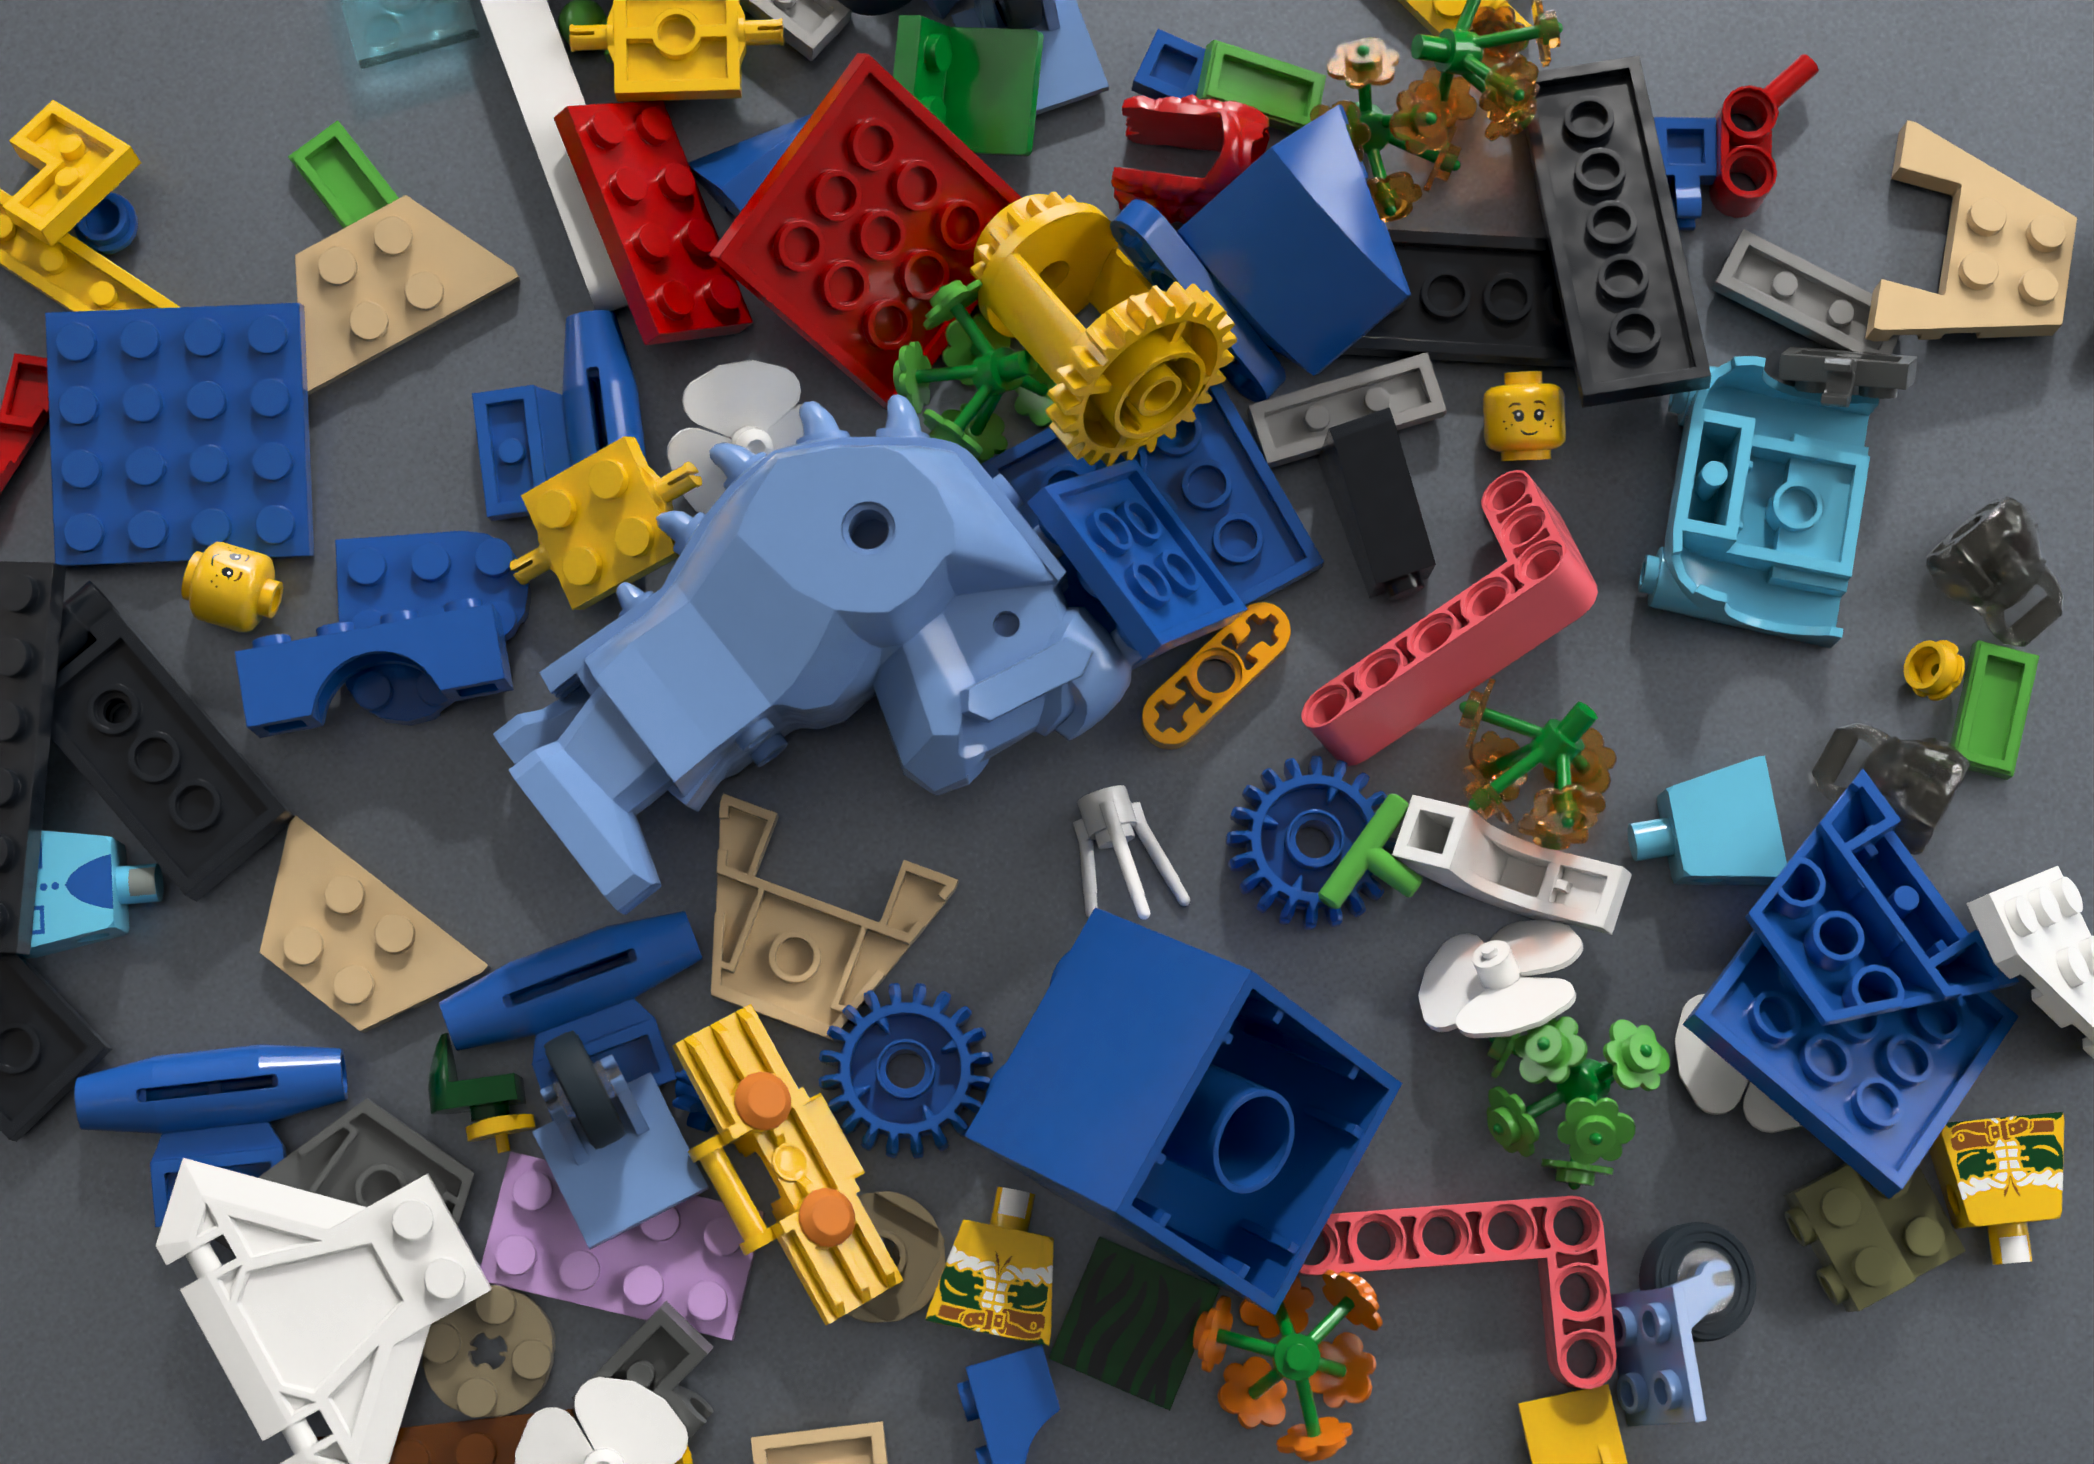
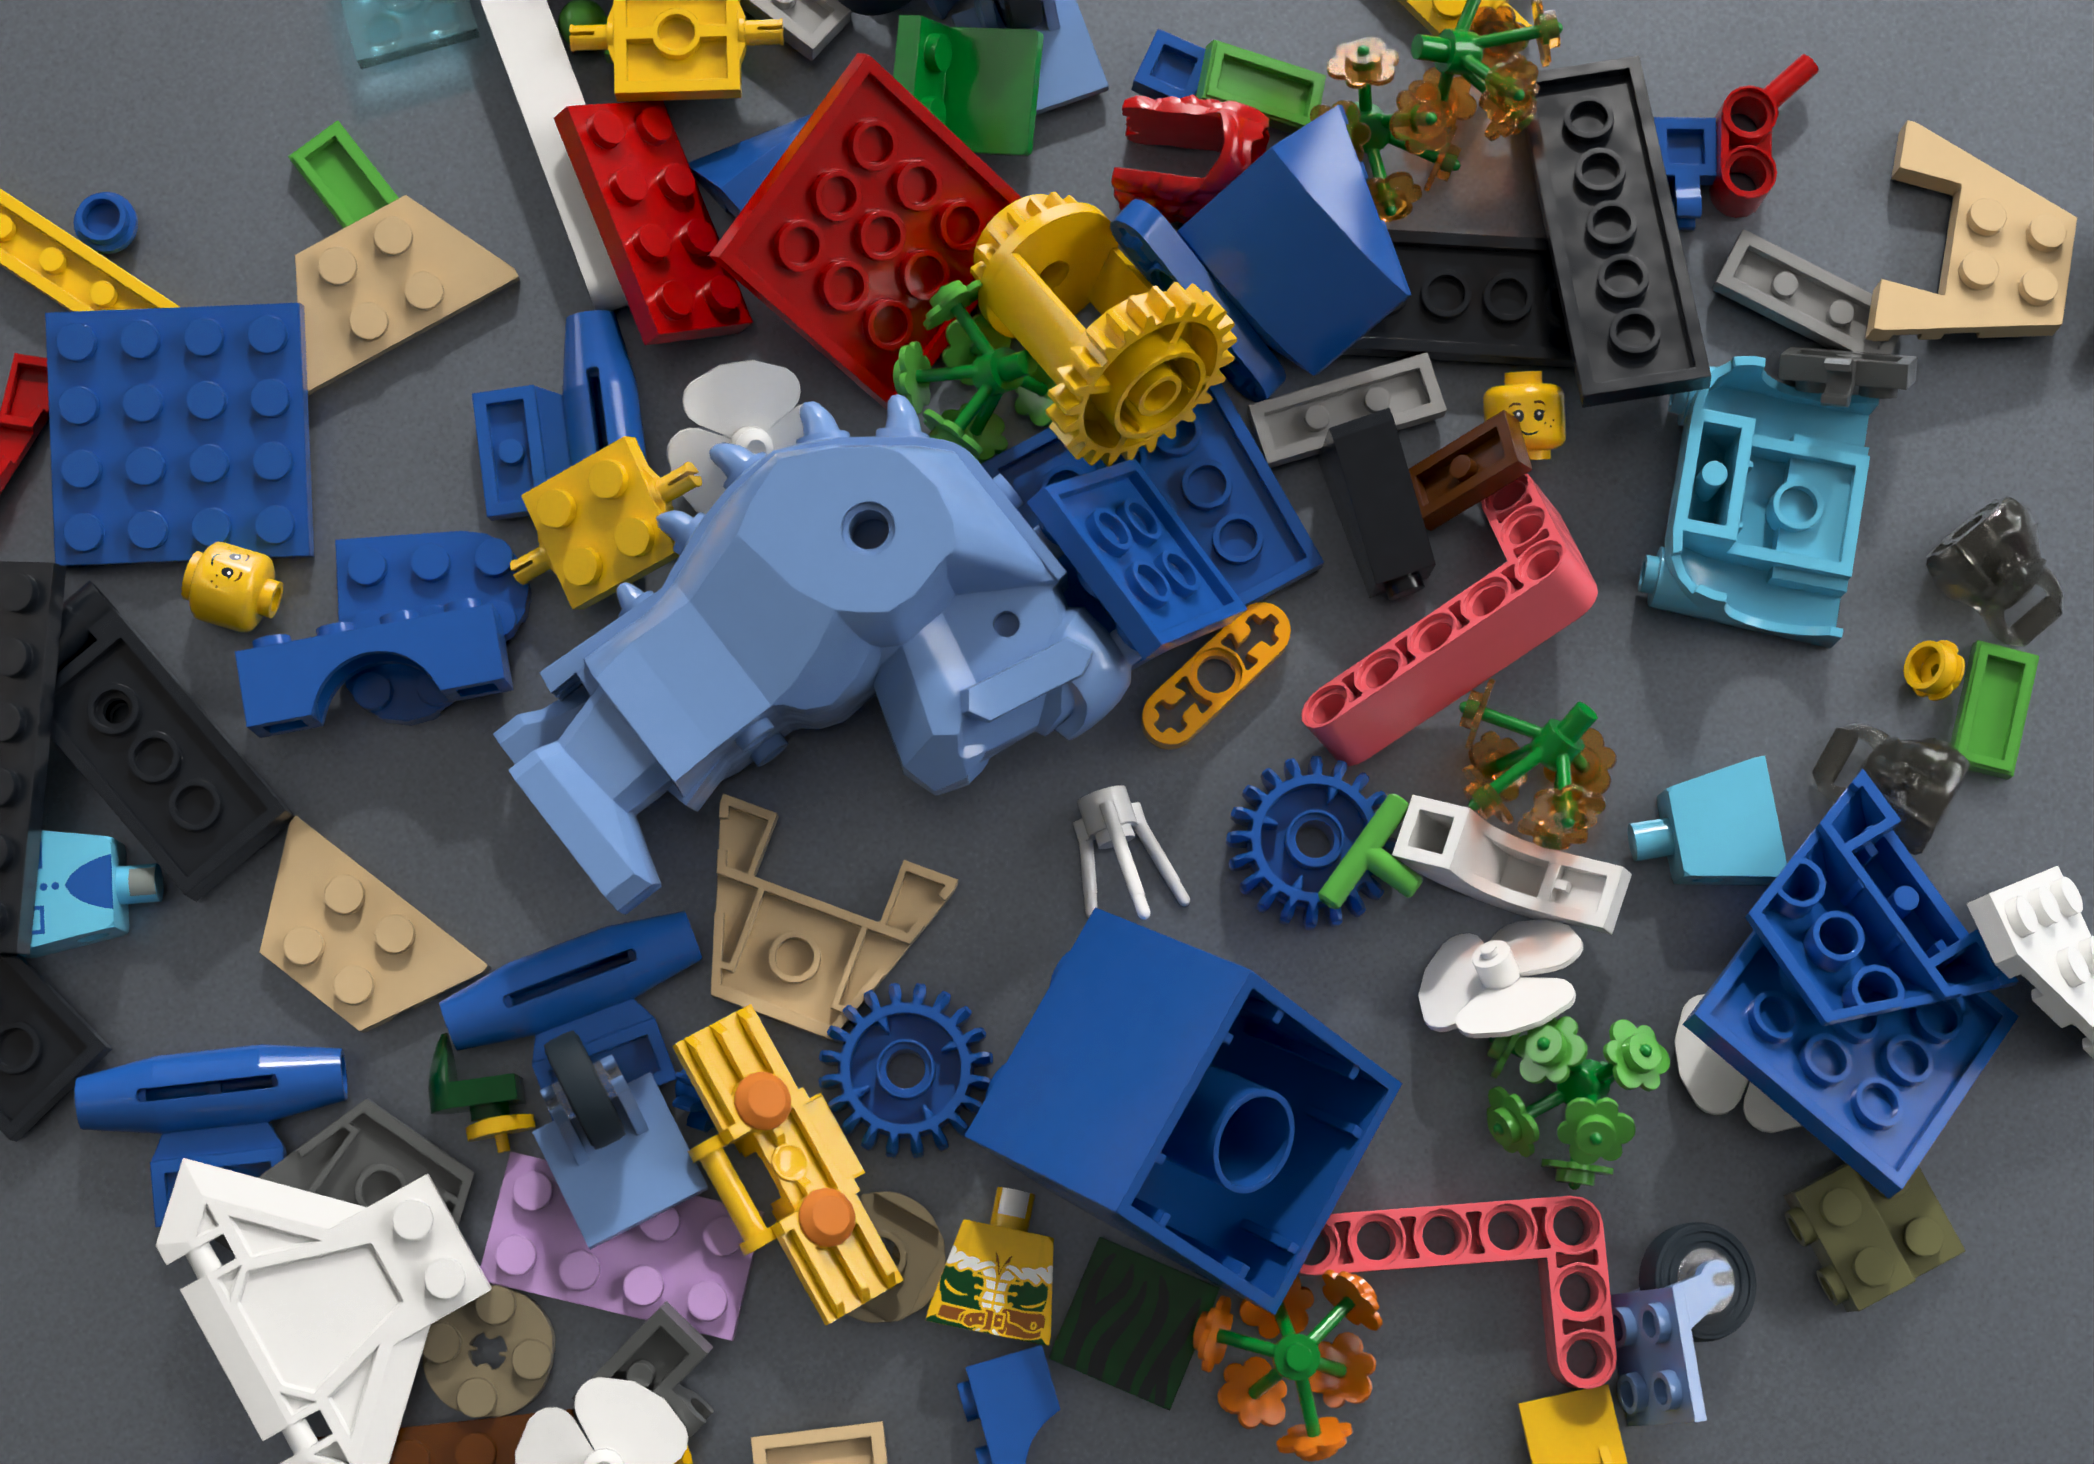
yellow plate [2,100,141,247] -> none
torso [1929,1112,2065,1265] -> none
none -> reddish brown plate [1409,410,1532,531]

